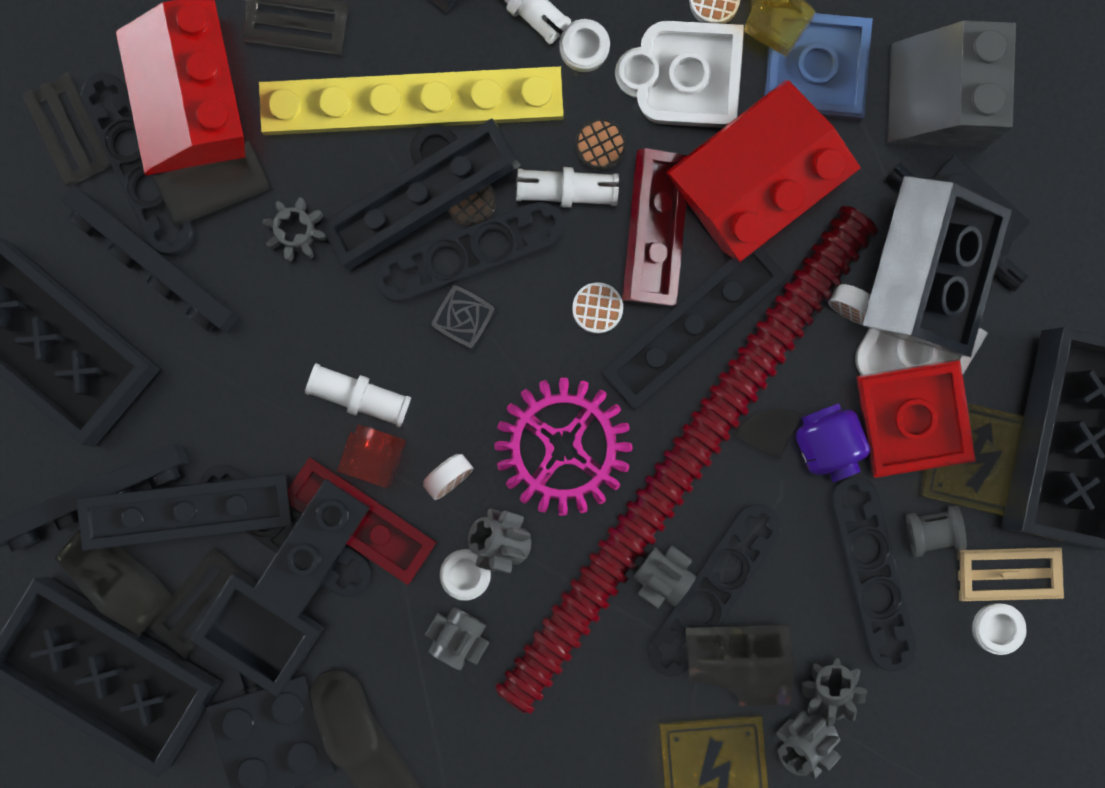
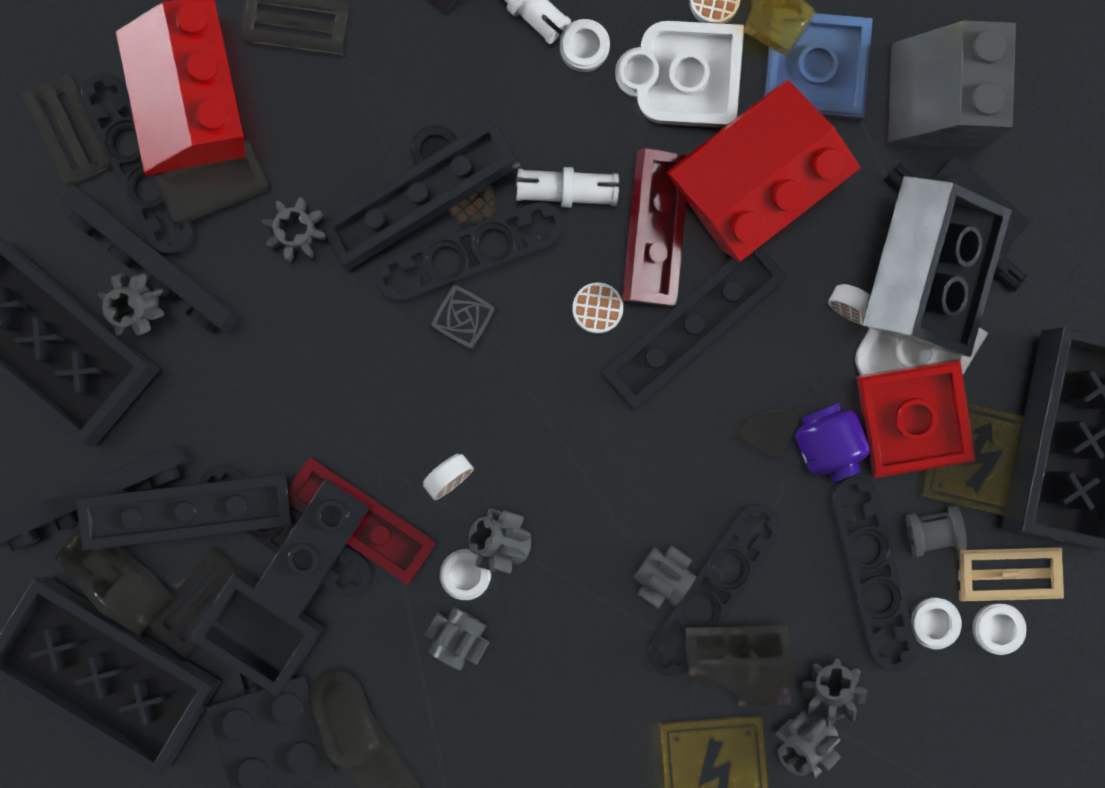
light yellow plate [259,66,563,135] -> none
white pin [304,363,411,428] -> none
clear red brick [337,424,406,488] -> none
dark pink gear [494,378,632,516] -> none
dark red piece [495,206,878,714] -> none
tile [575,118,626,171] -> none
none -> dark grey gear [97,272,164,336]
none -> white tile [909,597,962,649]

